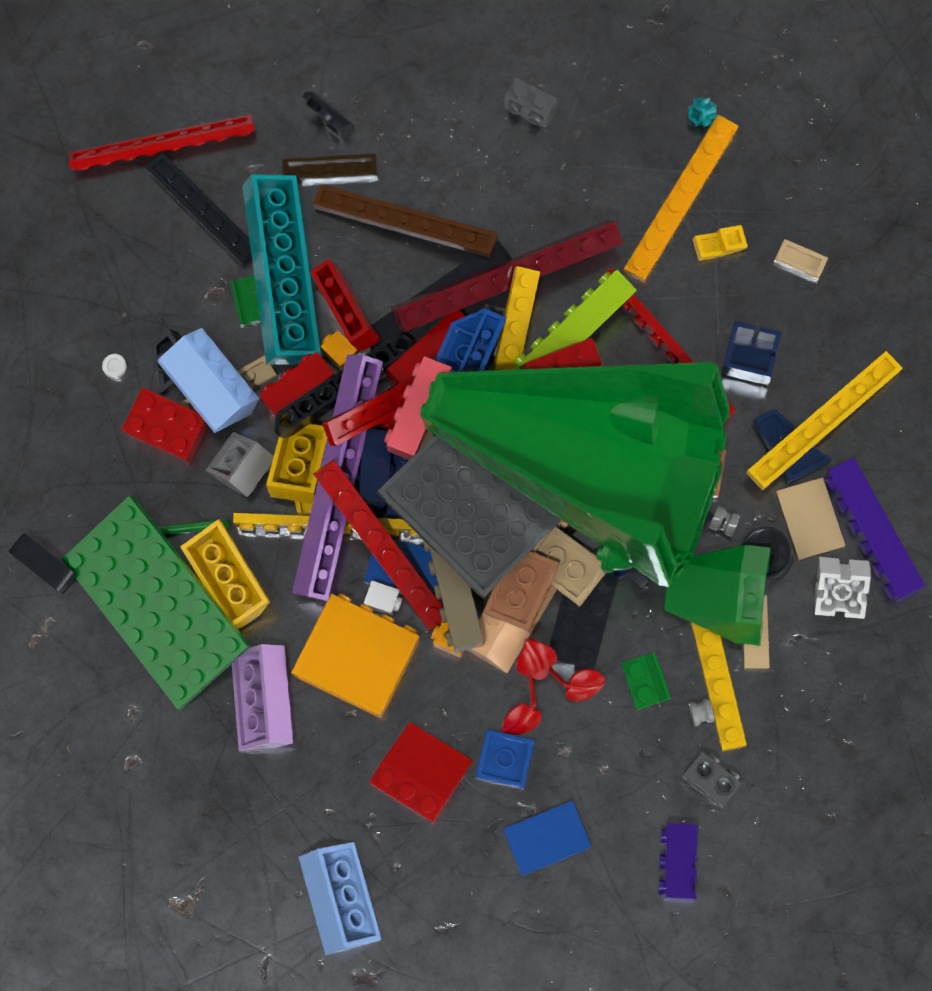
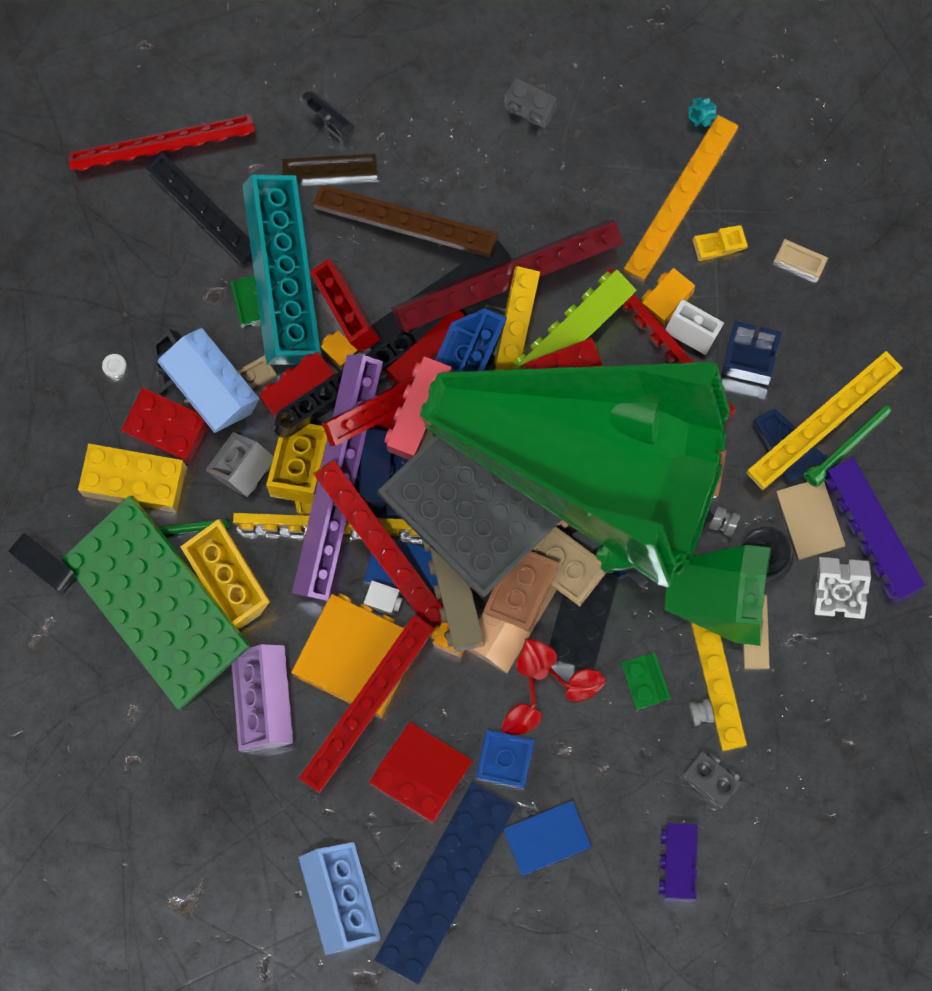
none -> yellow brick [78,444,187,513]
none -> red plate [299,615,435,793]
none -> dark blue plate [374,782,516,985]
none -> light orange brick [641,268,695,327]
none -> white brick [665,299,724,355]
none -> green piece [804,405,891,488]

